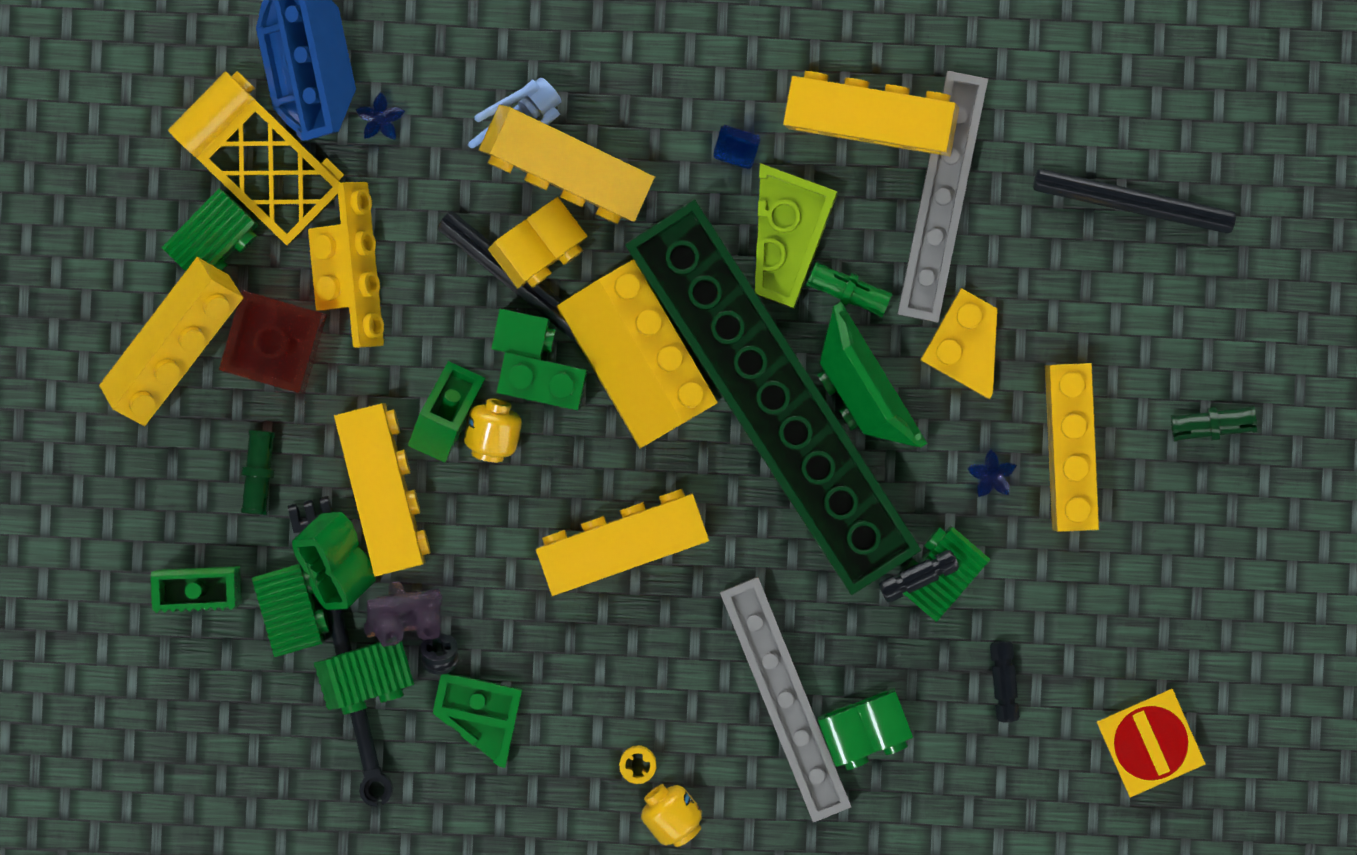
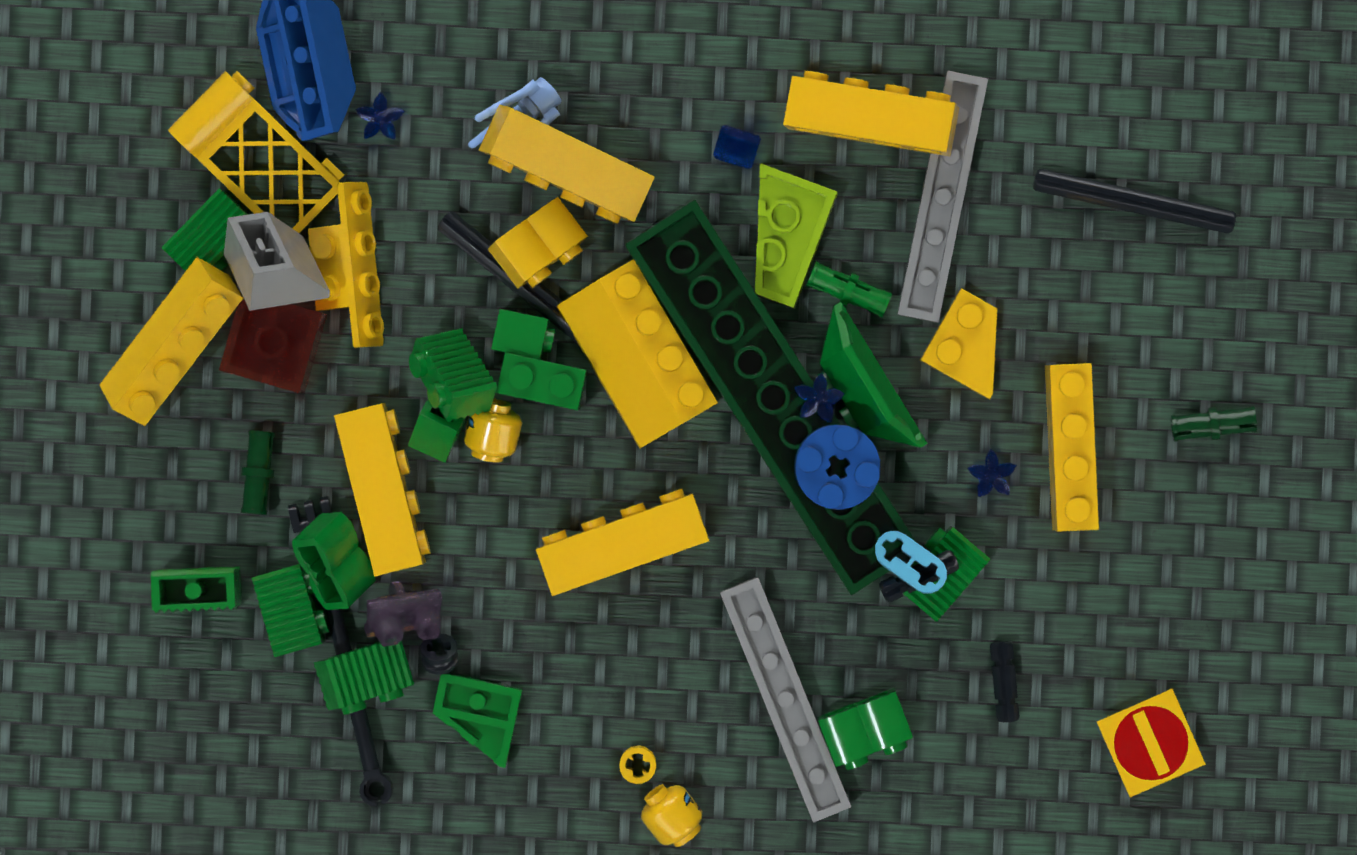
none -> light grey slope [224,212,330,311]
none -> green brick [409,328,497,422]
none -> clear blue plant [794,373,844,423]
none -> blue brick [794,425,880,510]
none -> medium azure beam [875,531,947,594]

